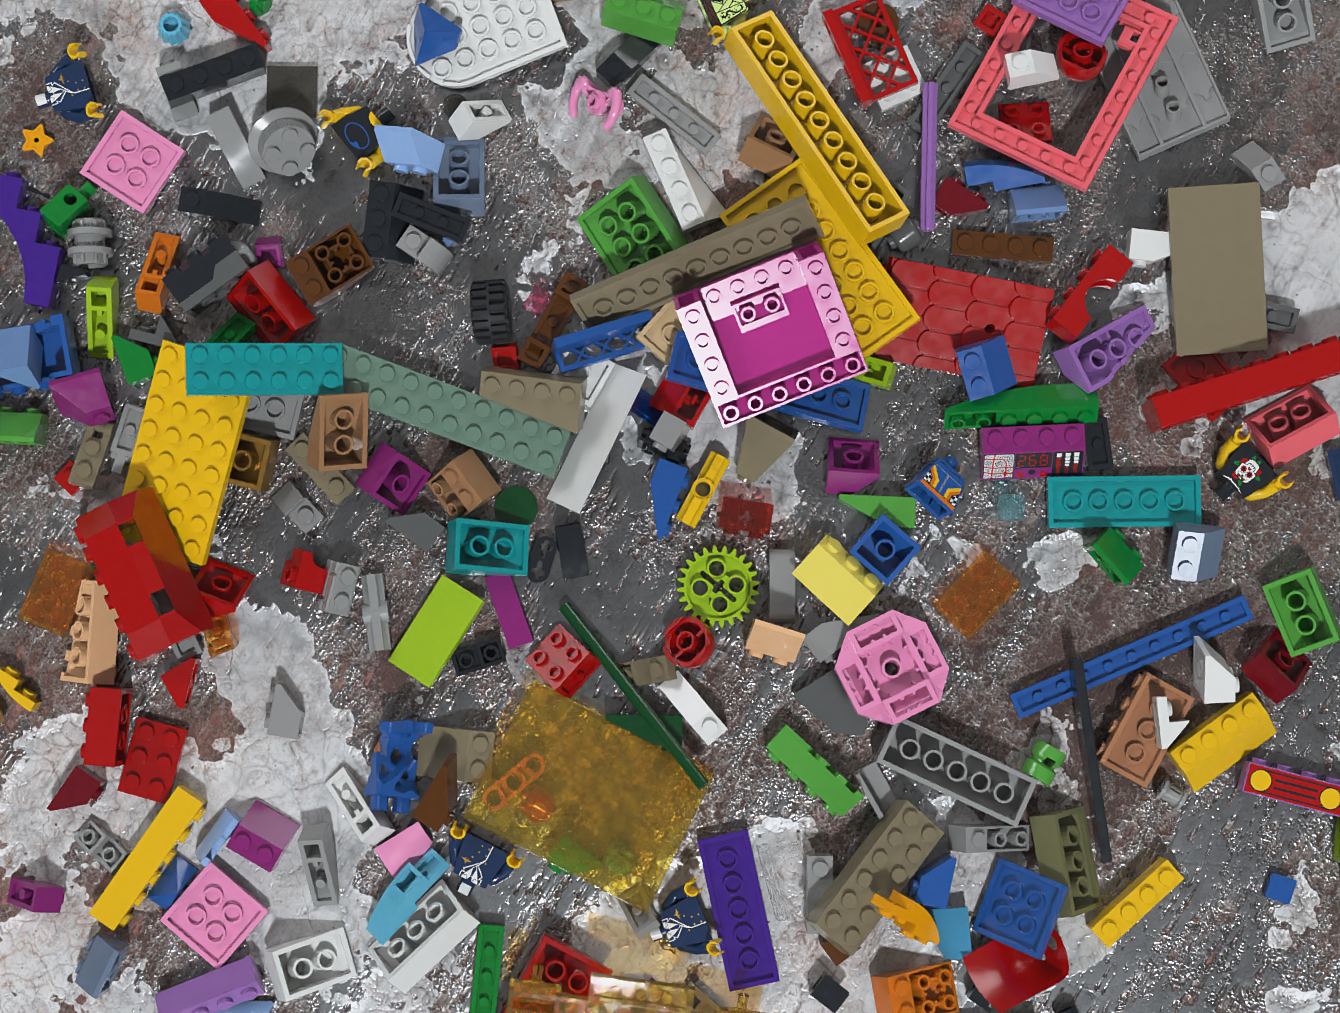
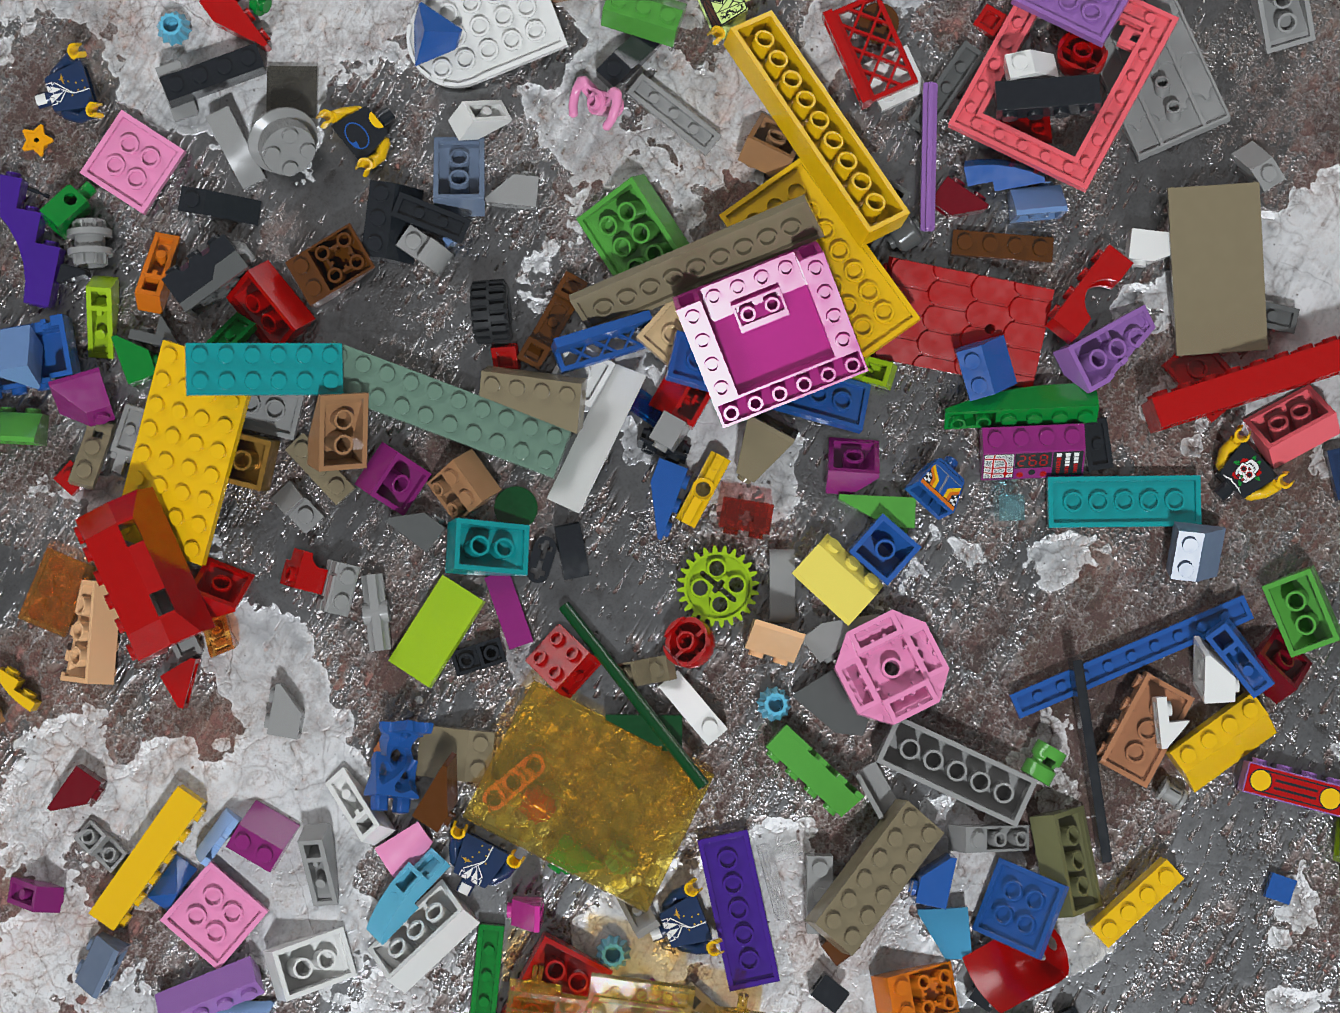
red brick [80,685,133,767] -> none
red plate [117,716,189,804] -> none
magenta slope [255,237,284,268] -> none
light blue slope [374,125,445,176] -> none
clear smoke plate [443,94,467,118] -> none
clear pink slope [522,284,550,318] -> none
white wedge [642,128,725,235] -> none
light orange slope [870,889,940,945] -> none
clear orange plate [932,550,1022,641] -> none
green slope [1083,527,1144,586] -> none
none -> light grey slope [485,171,540,211]
none -> dark pink slope [507,896,544,933]
none -> medium azure piece [596,935,631,970]
none -> medium azure piece [756,686,792,722]
none -> black brick [994,74,1101,122]
none -> blue slope [1205,616,1275,698]

